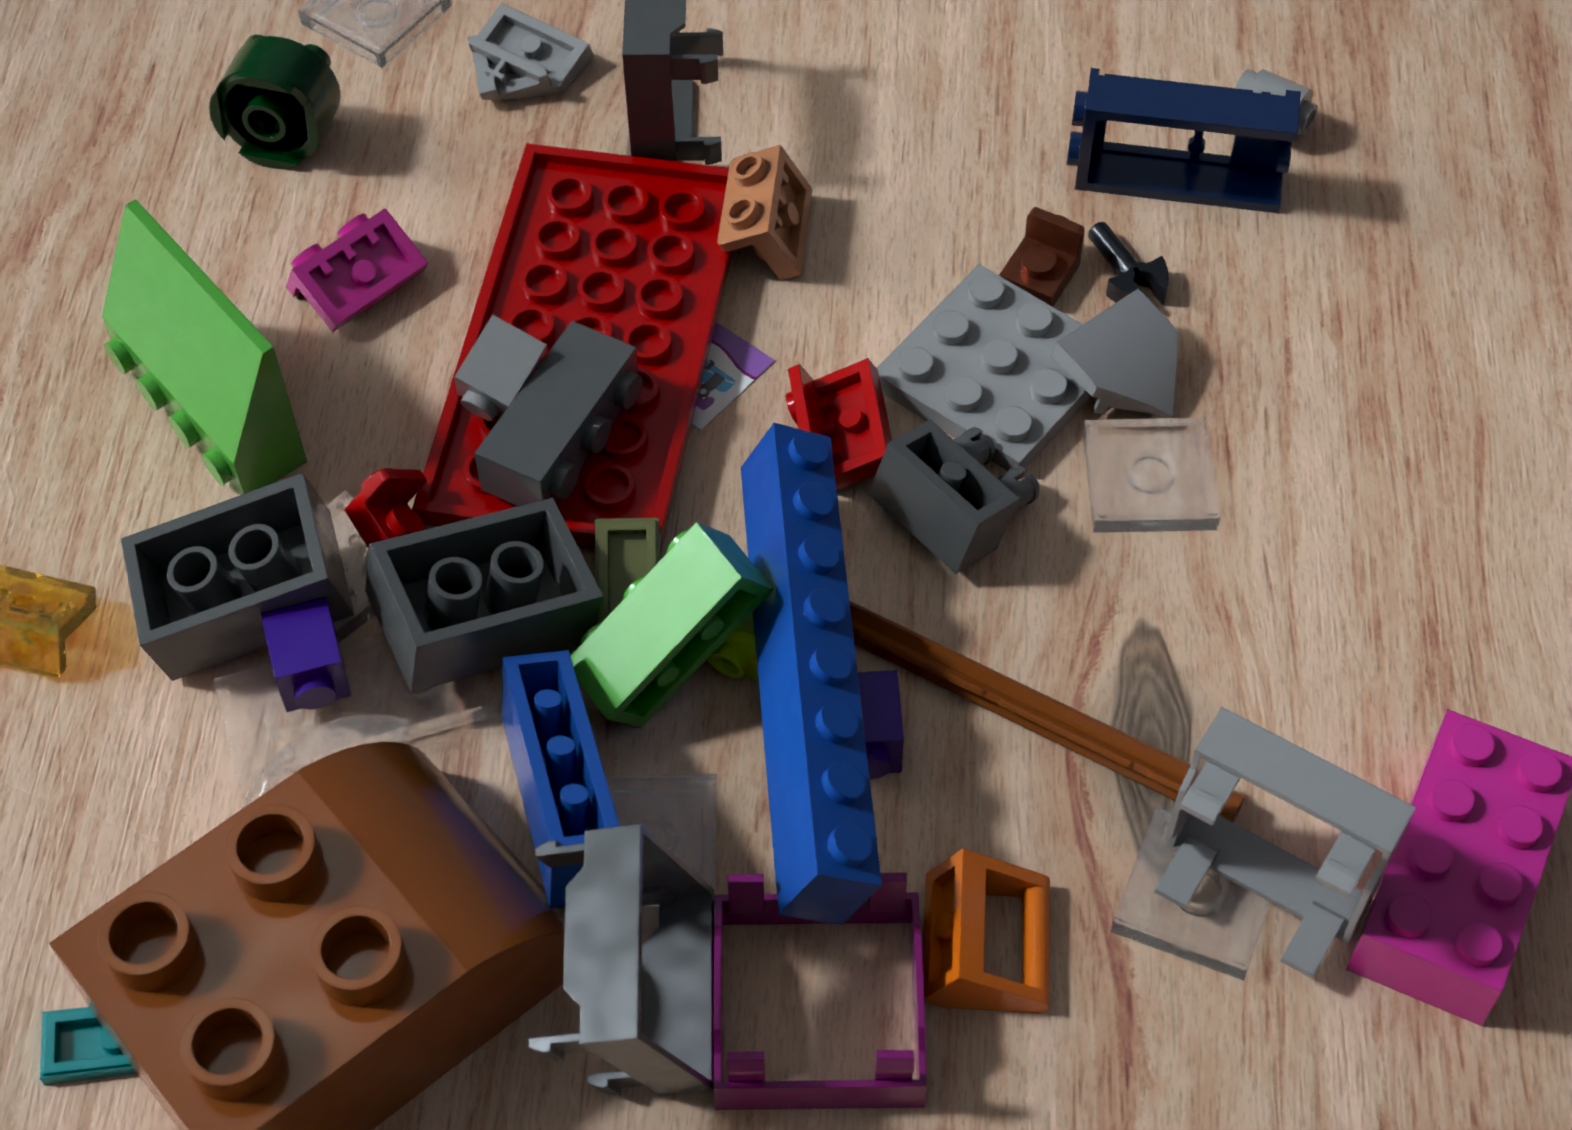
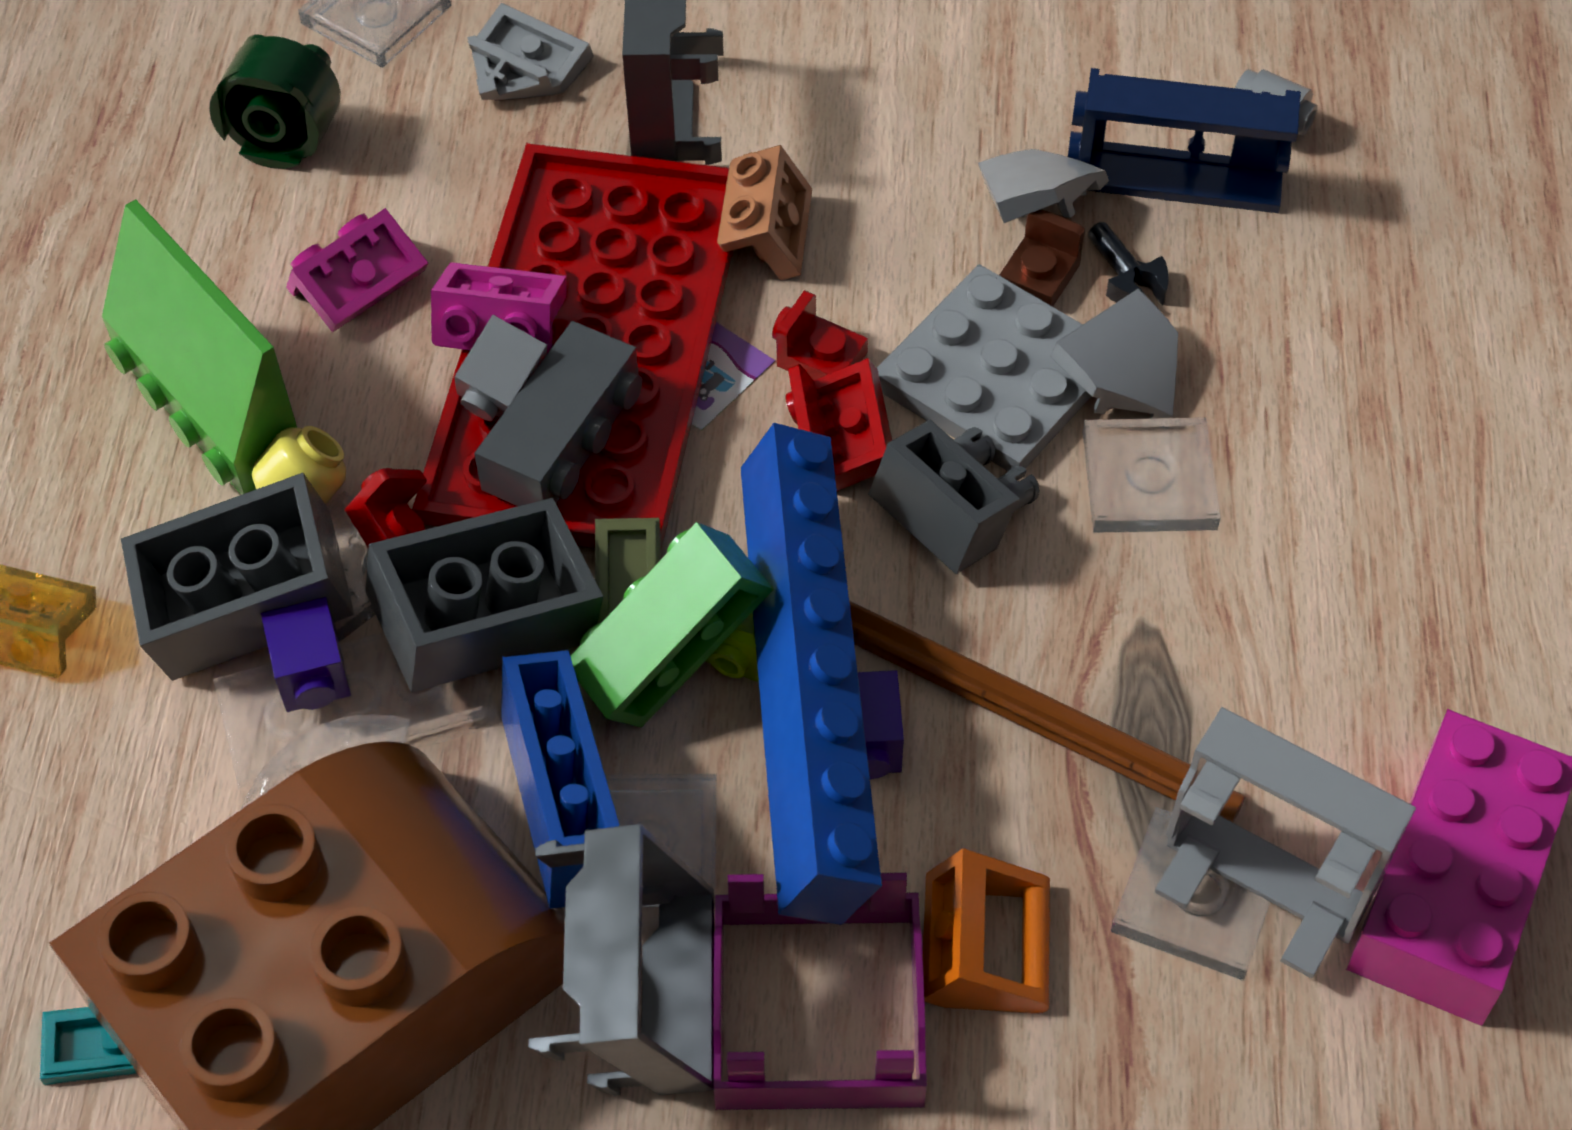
none -> light yellow head [252,426,346,505]
none -> dark pink bracket [431,262,567,354]
none -> red bracket [772,290,868,380]
none -> light grey slope [978,149,1109,223]

